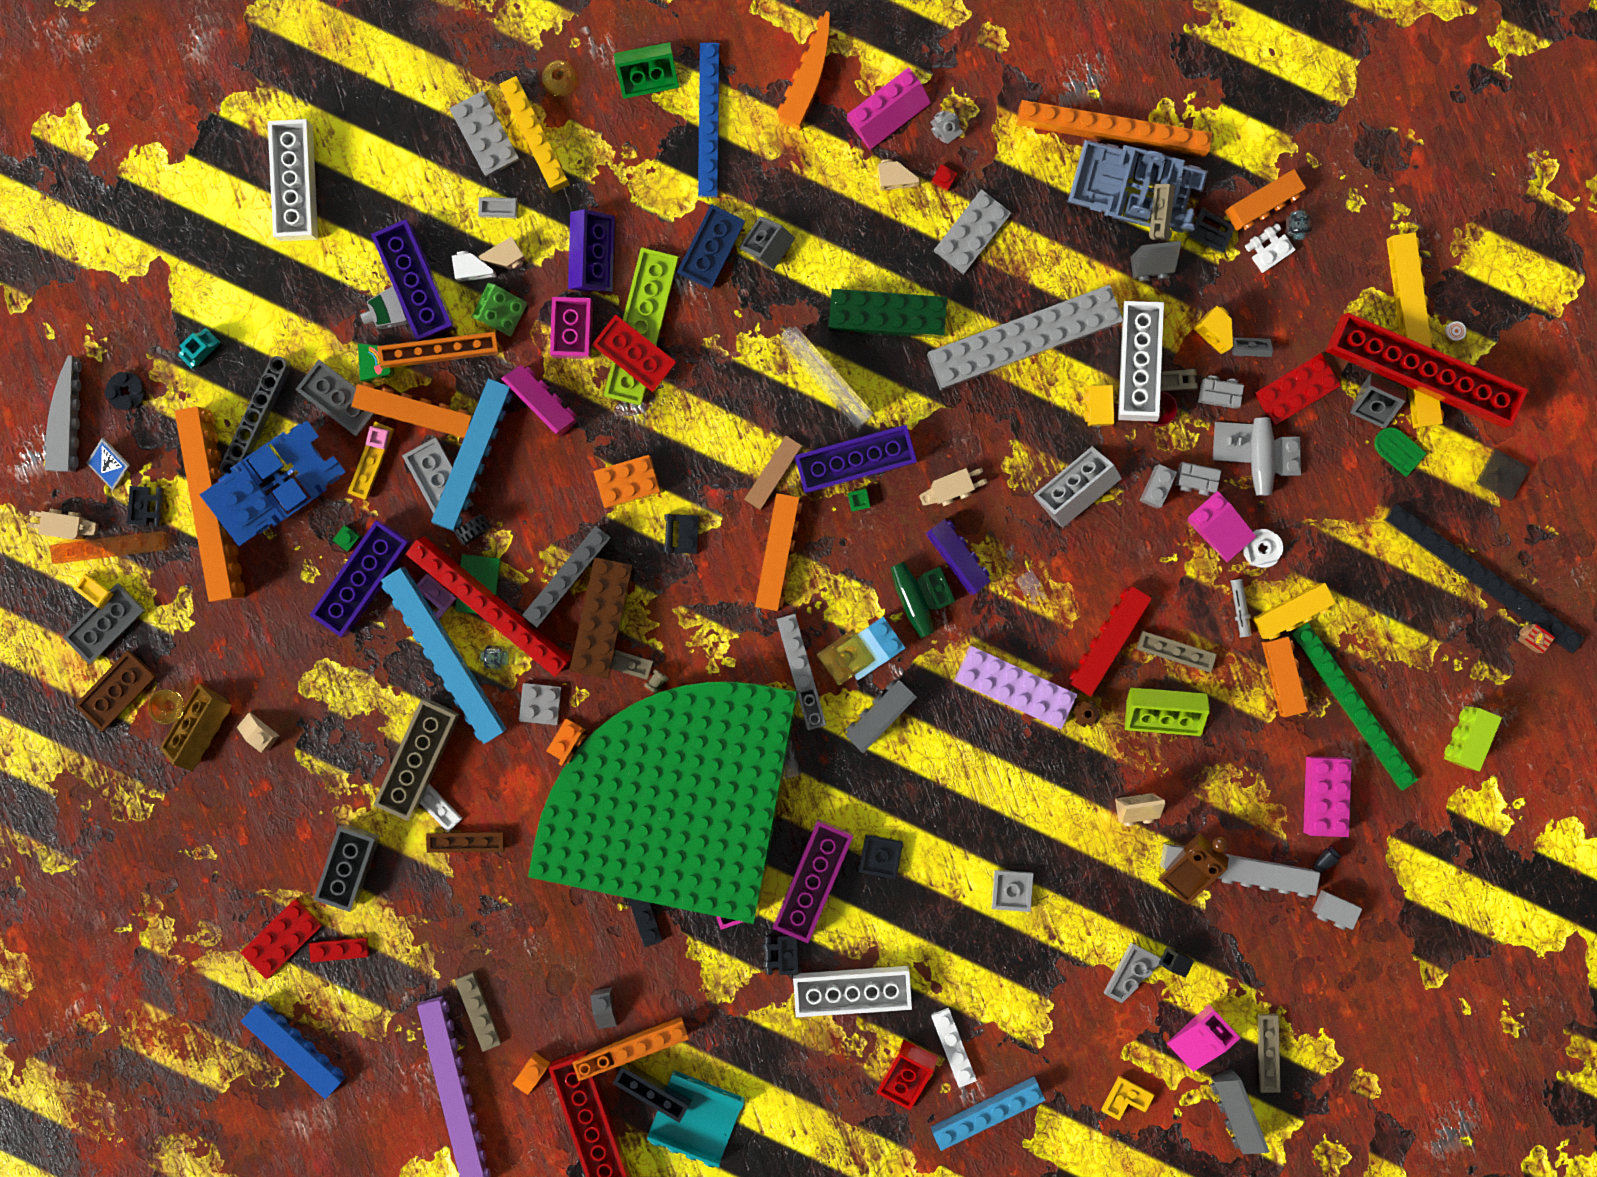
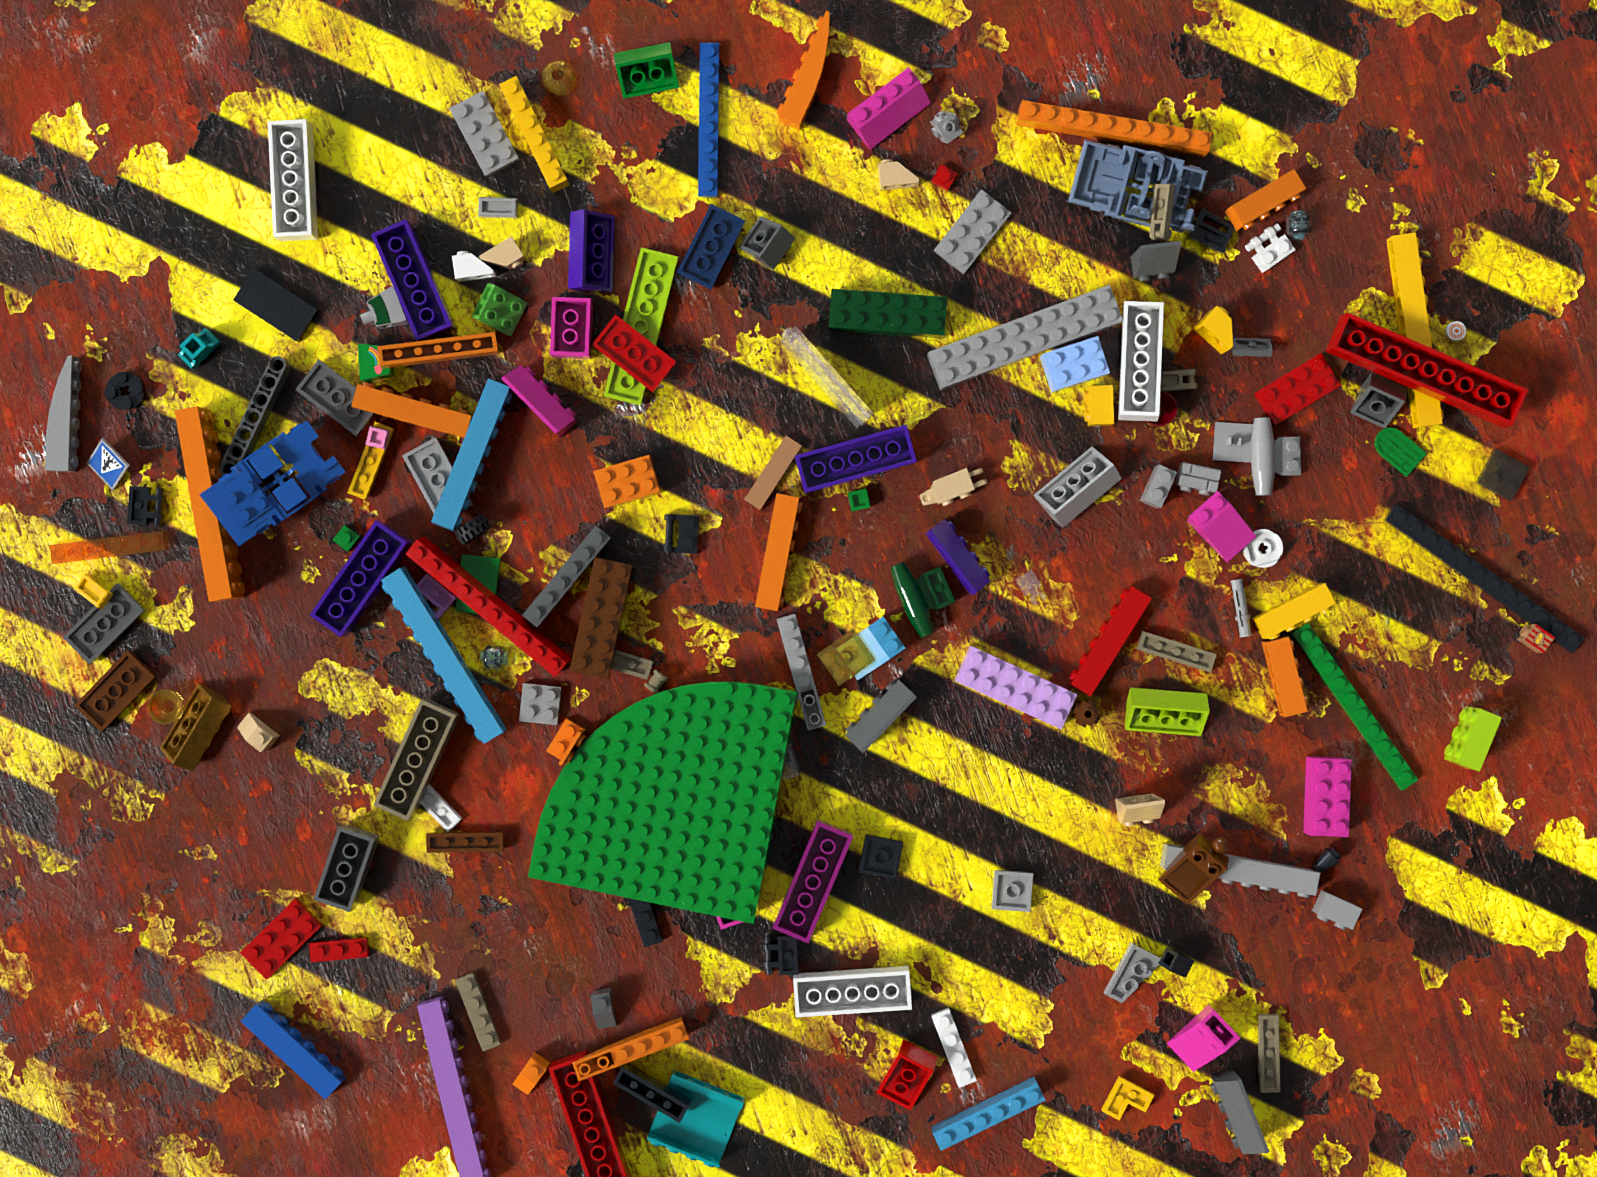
tan hinge [28,509,99,540] -> none
light grey brick [1198,376,1244,409] -> none
none -> black tile [233,268,319,343]
none -> light blue brick [1040,336,1110,393]

